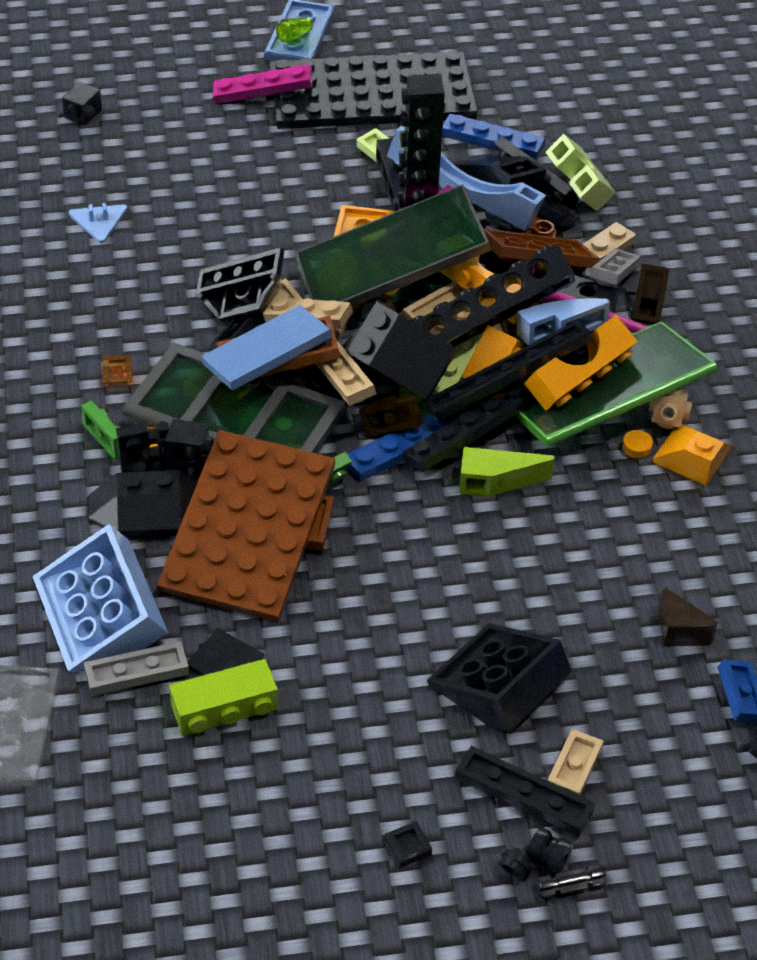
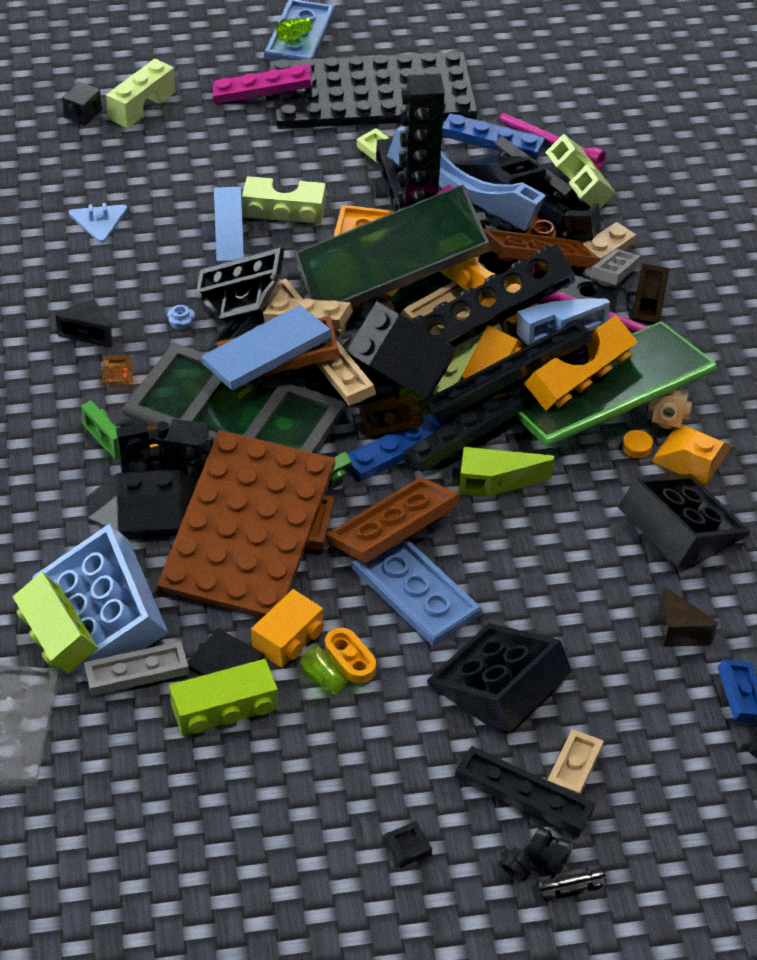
none -> brick [13,572,98,674]
none -> black slope [55,299,113,347]
none -> yellowish green arch [106,59,176,129]
none -> light blue plate [167,305,195,330]
none -> light blue slope [214,187,244,265]
none -> yellowish green arch [242,176,326,224]
none -> light orange brick [251,589,324,668]
none -> clear neon green cone [299,645,347,694]
none -> light orange plate [325,628,376,684]
none -> dark orange plate [326,477,461,563]
none -> medium blue tile [352,538,482,646]
none -> dark pink piece [499,113,606,170]
none -> black panel [565,203,601,240]
none -> black slope [618,474,751,567]

